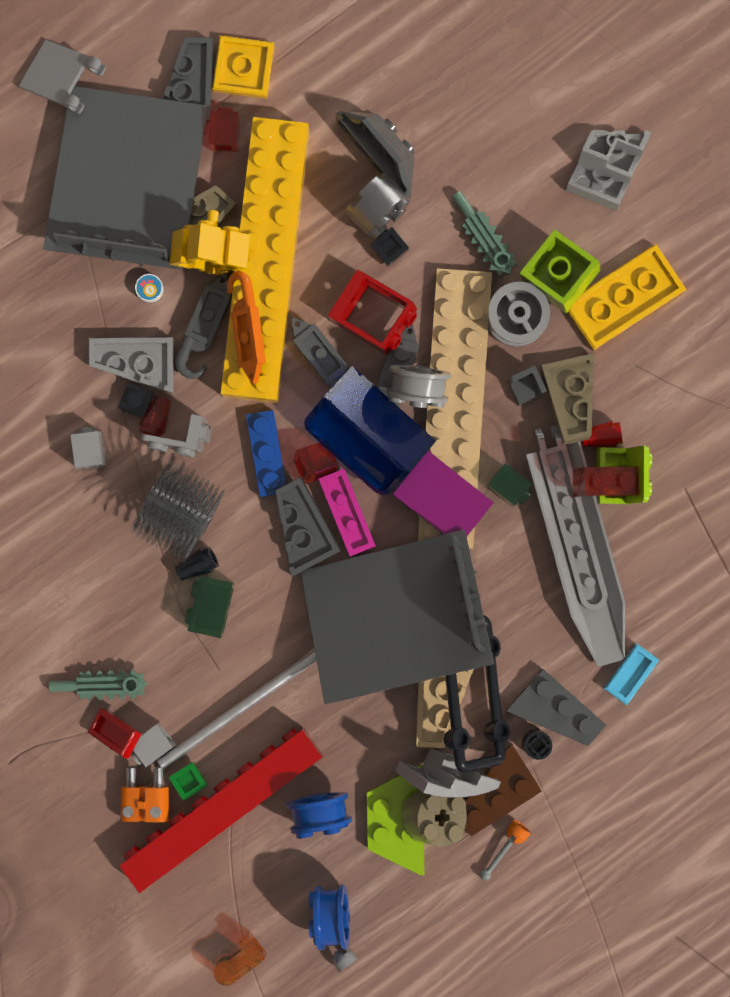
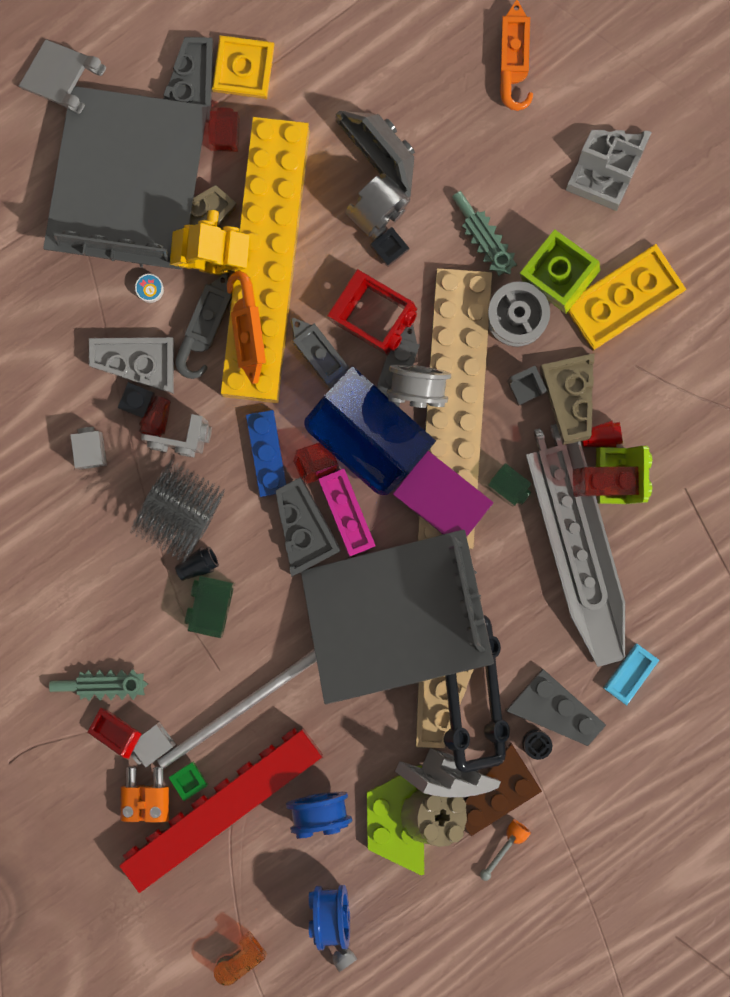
none -> orange plate [500,0,533,111]

